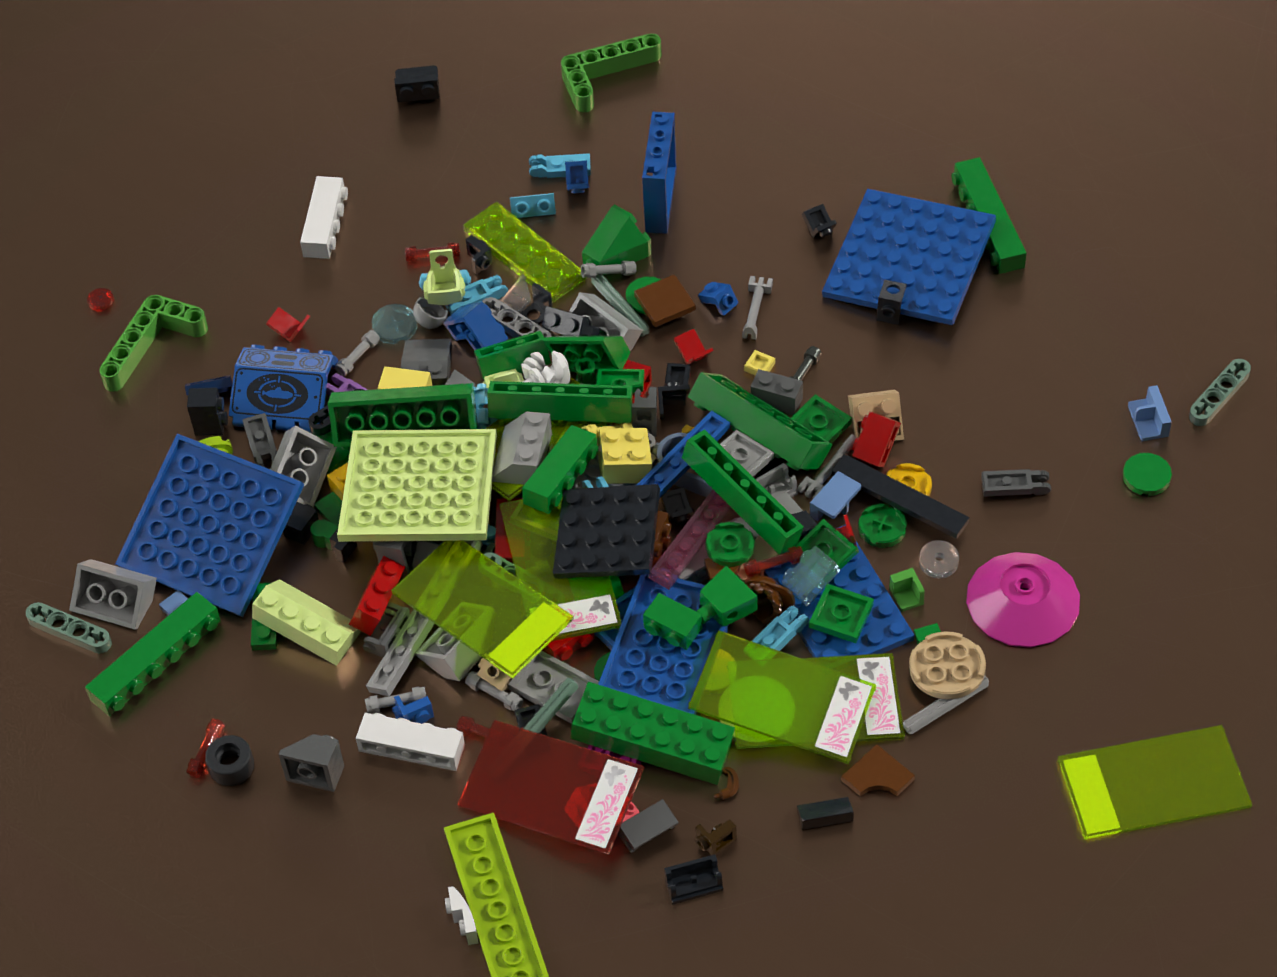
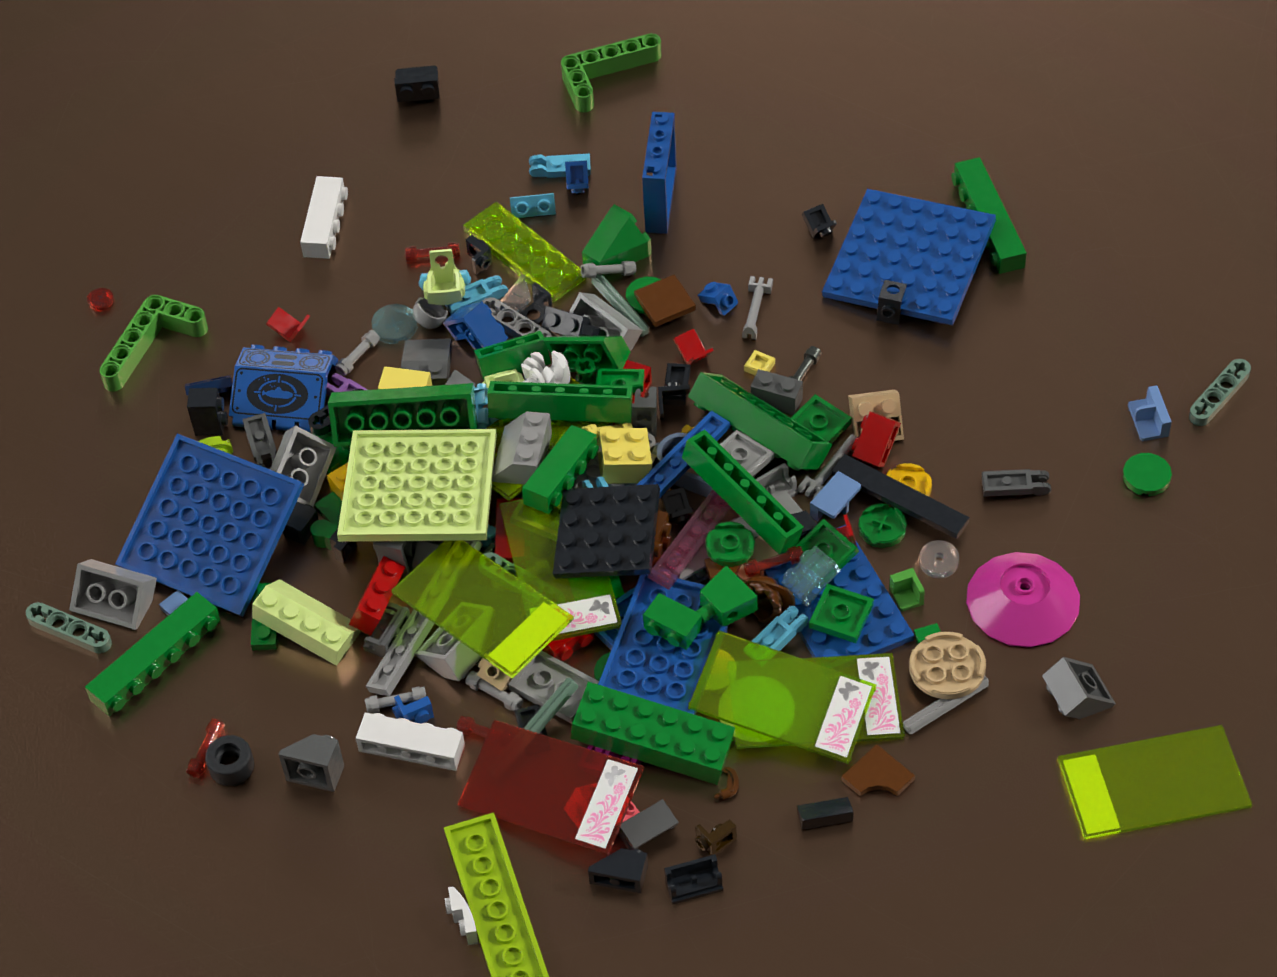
none -> black slope [588,848,648,893]
none -> dark grey slope [1042,657,1116,719]

